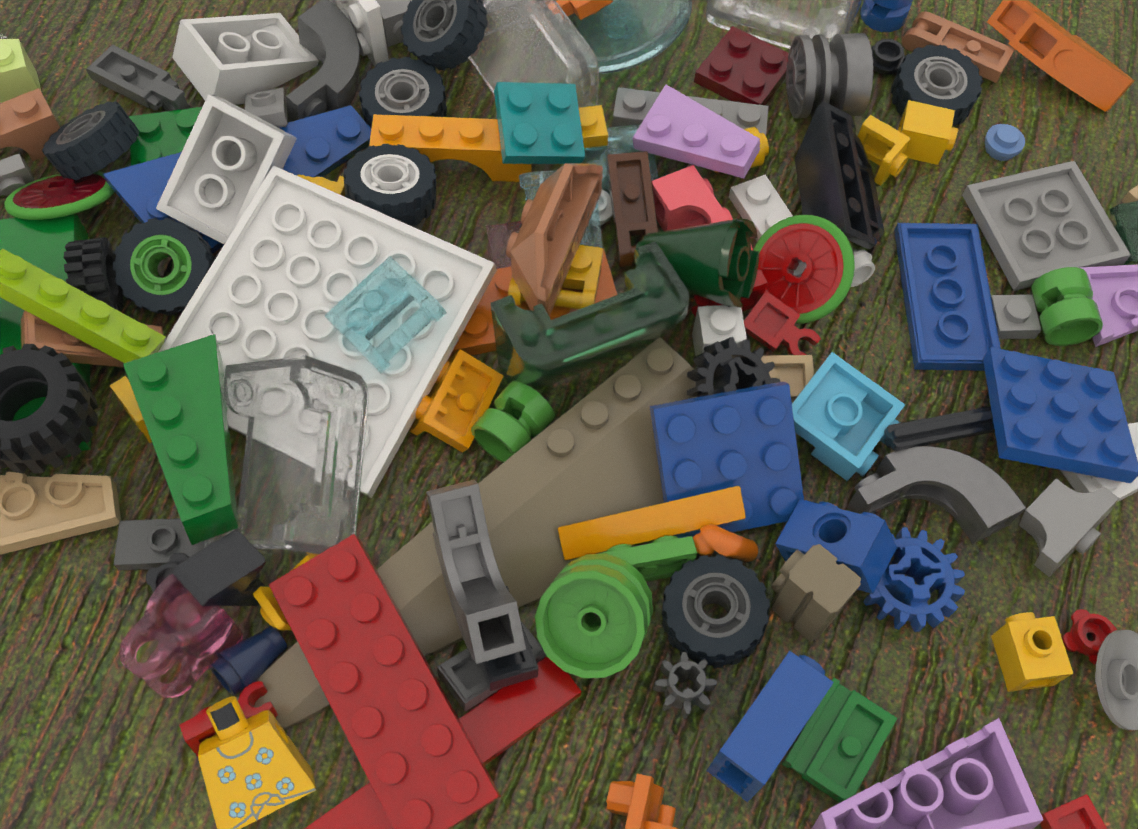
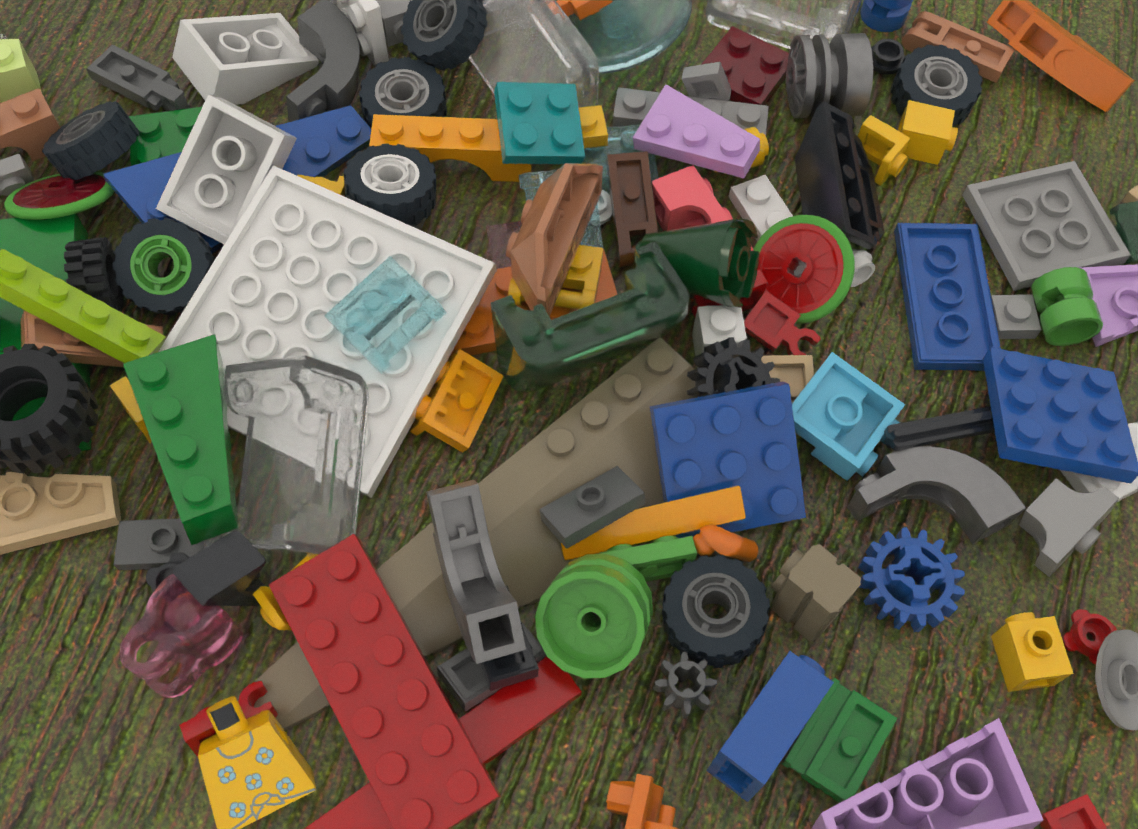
dark blue cone [210,626,288,696] -> none
light grey plate [245,87,288,128] -> none
bright green wheel [471,381,555,463] -> none
blue brick [775,499,897,594] -> none
medium blue plate [985,124,1025,161] -> none
none -> dark grey plate [539,466,646,549]
none -> light grey plate [682,62,731,101]

